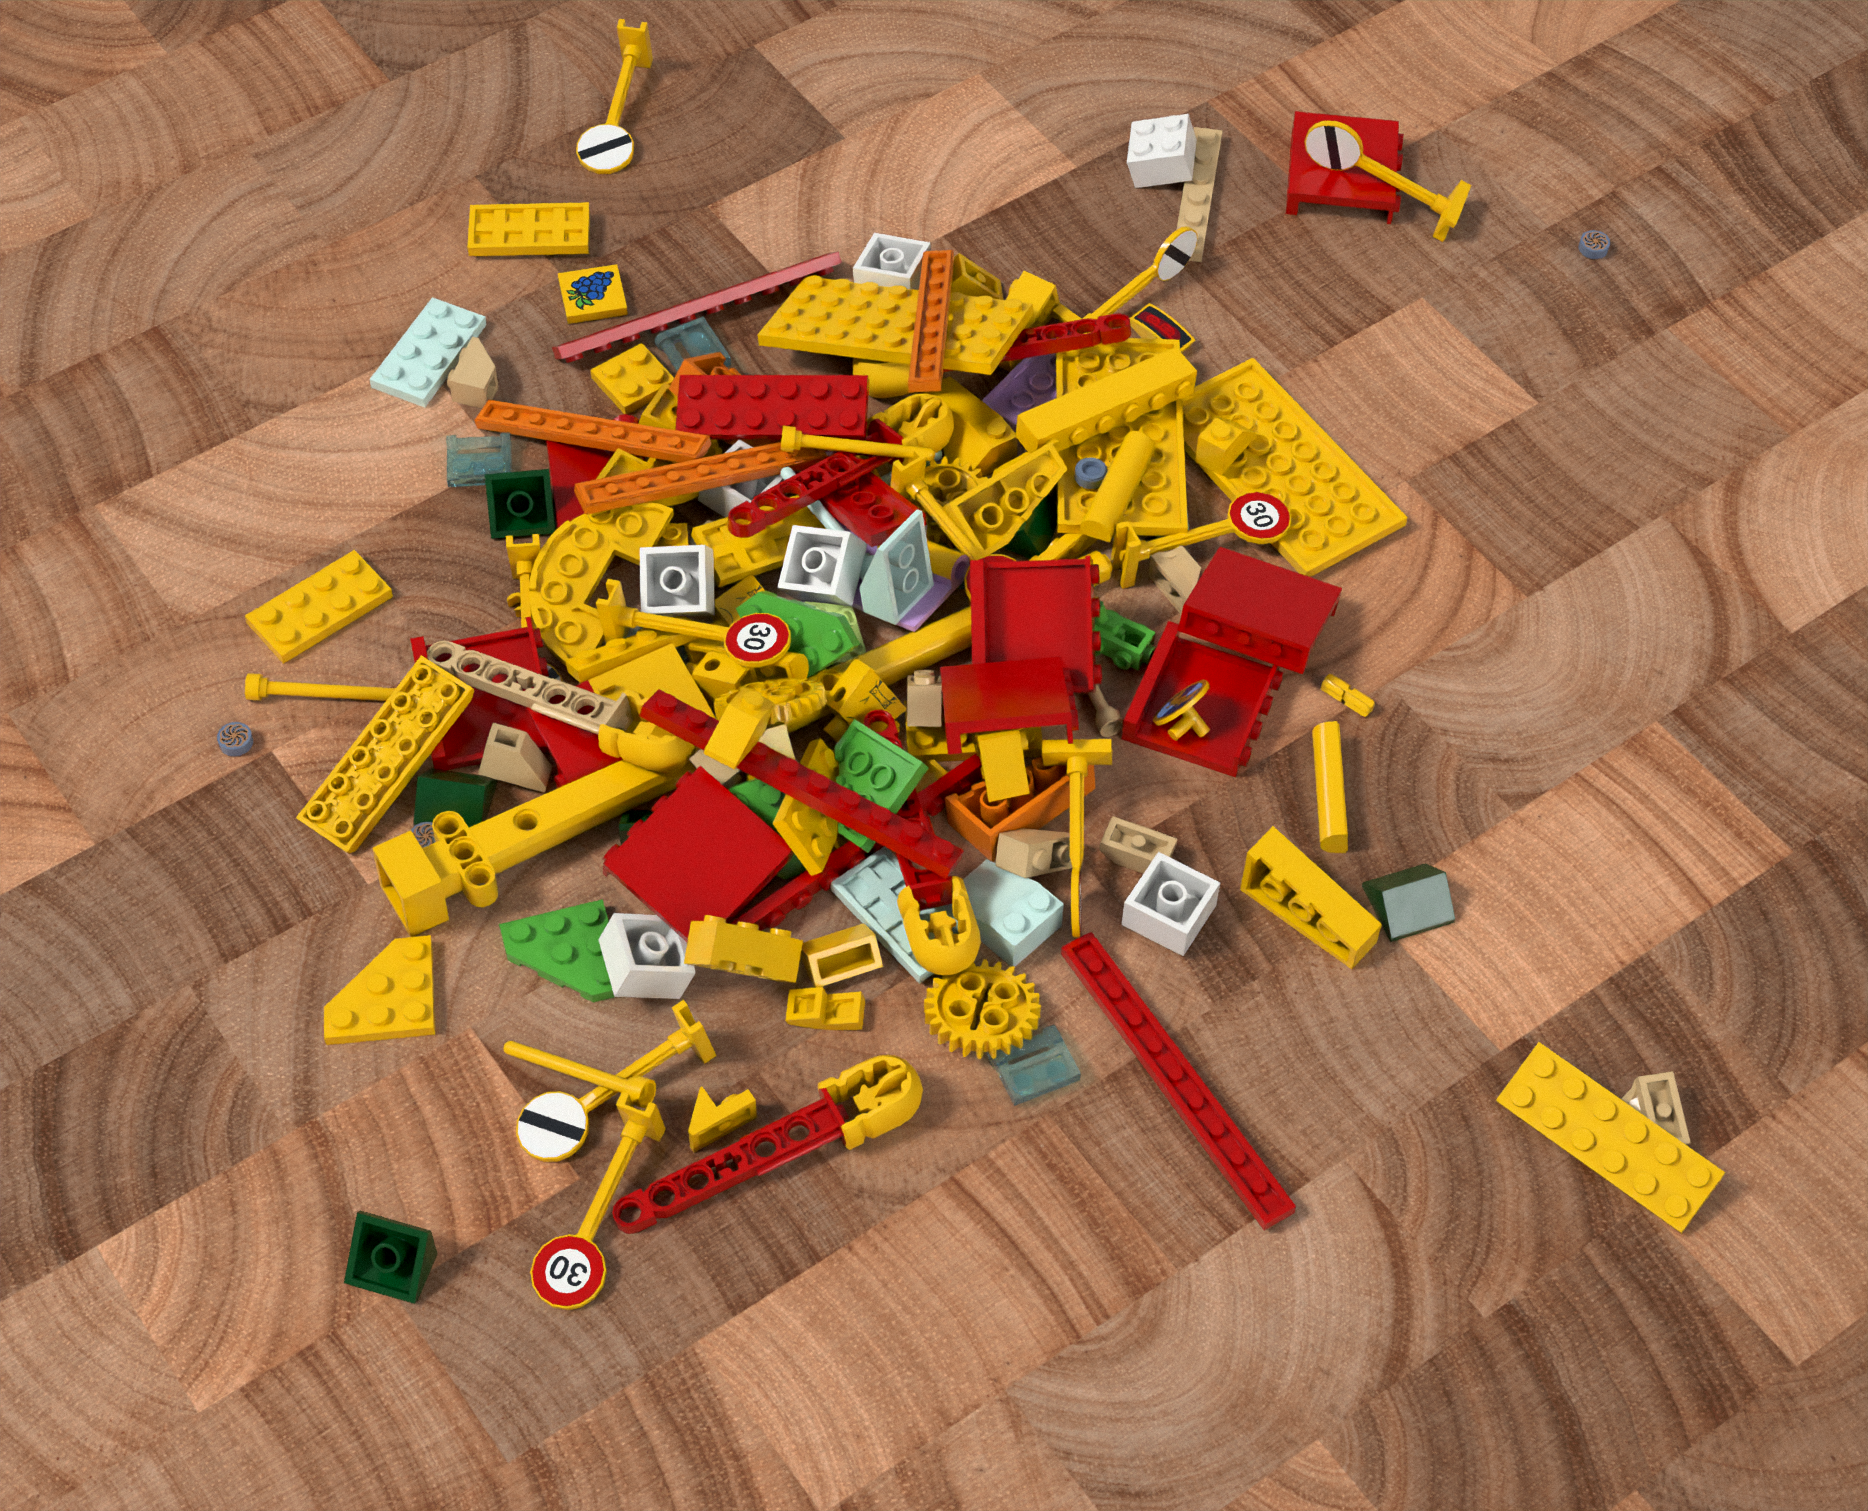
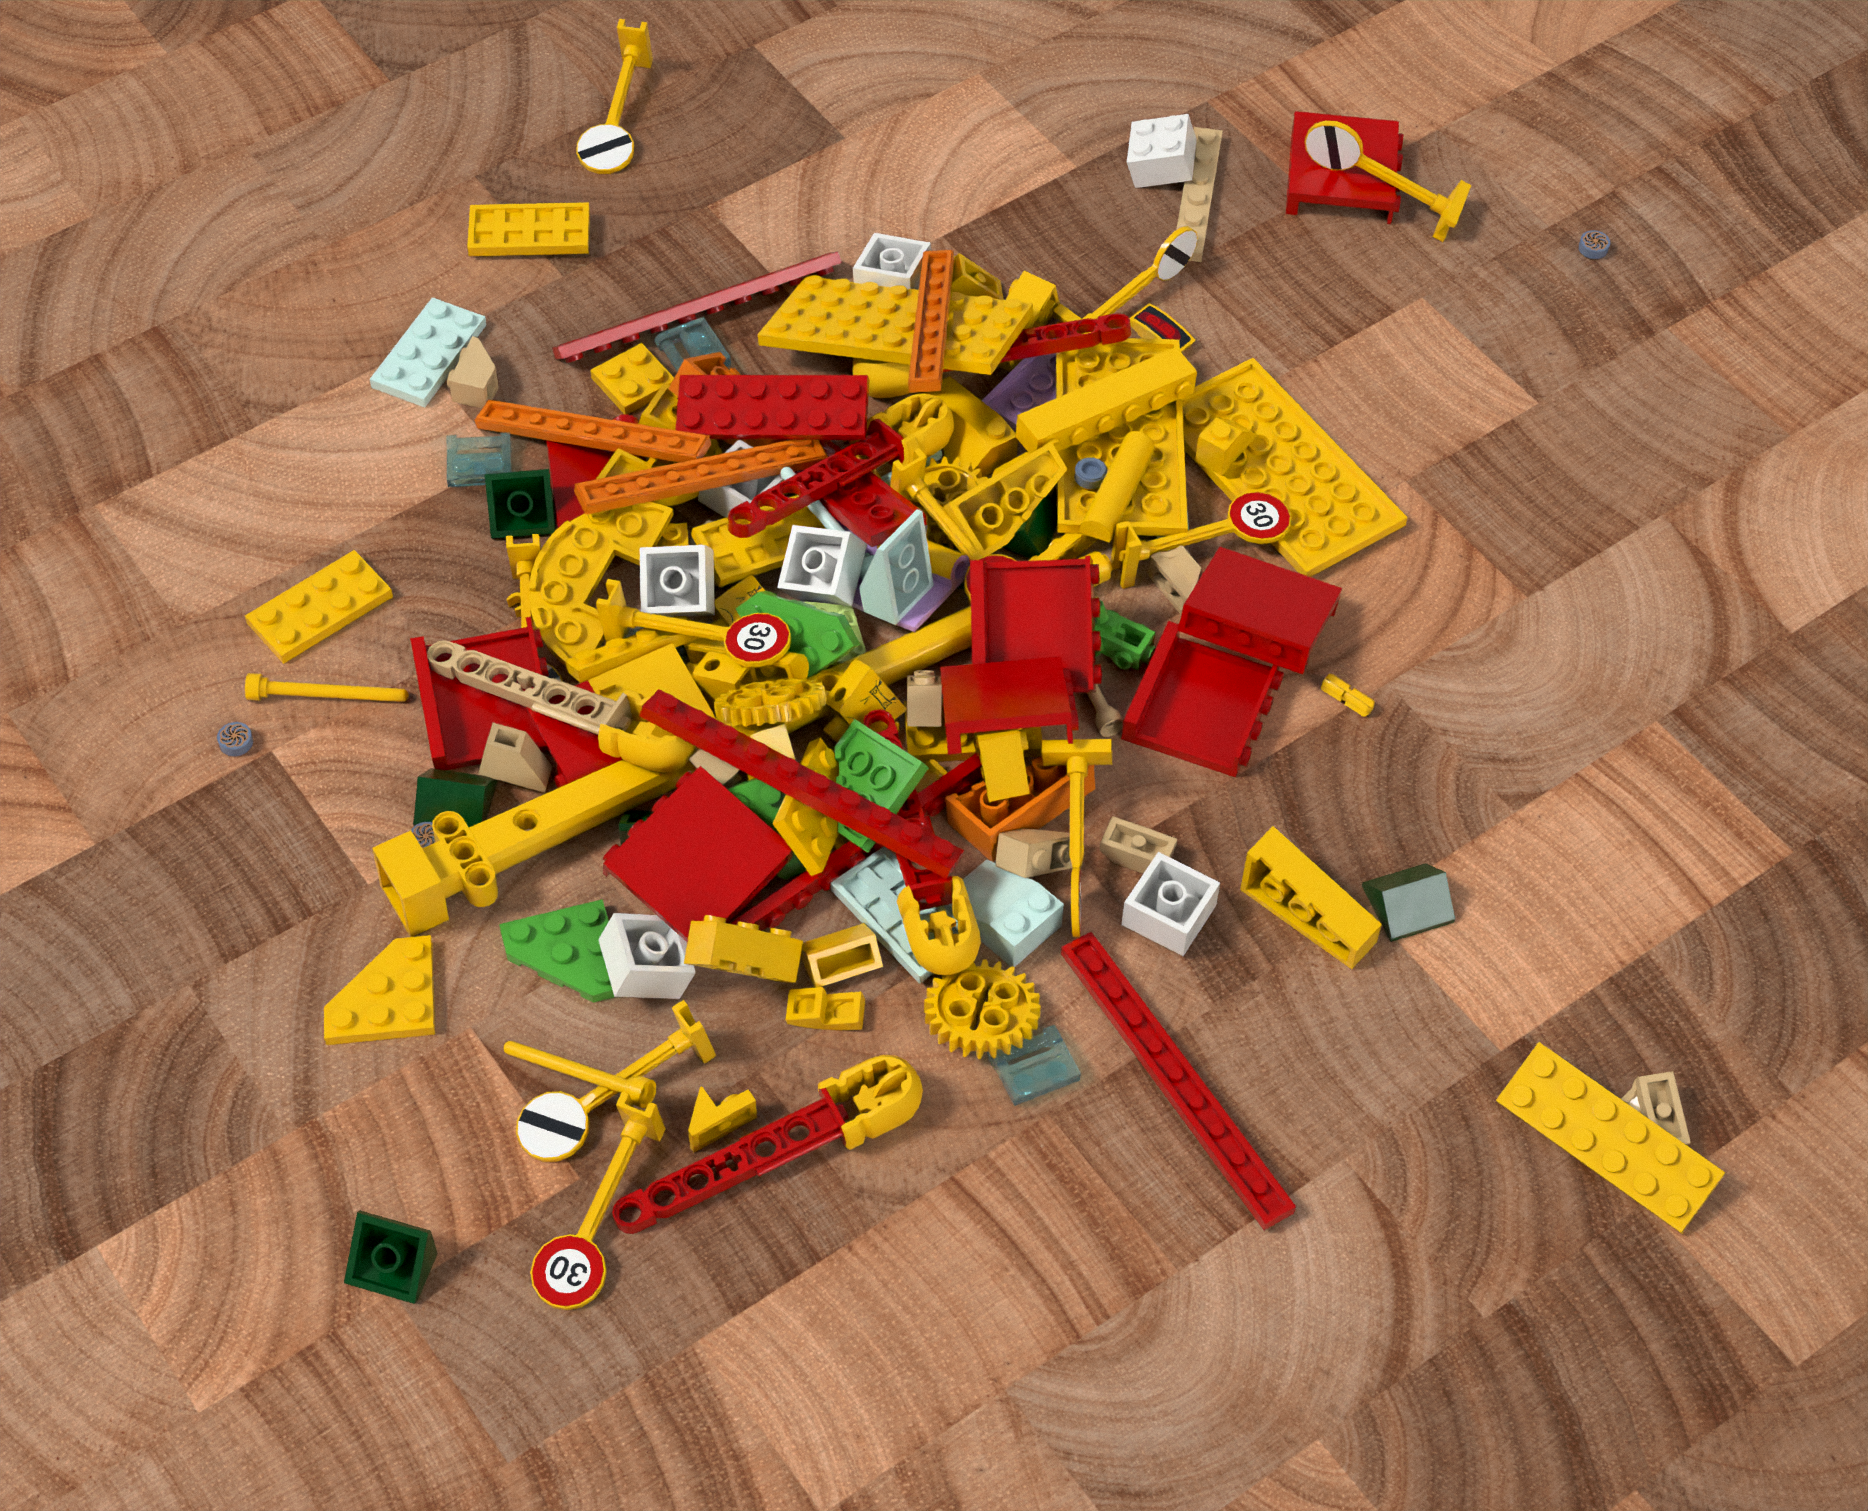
yellow plate [296,655,474,854] -> none
yellow tile [558,264,628,324] -> none
yellow slope [703,687,775,770] -> none
yellow piece [781,426,935,461] -> none
shield [1153,679,1210,741] -> none
yellow brick [1312,721,1348,853] -> none

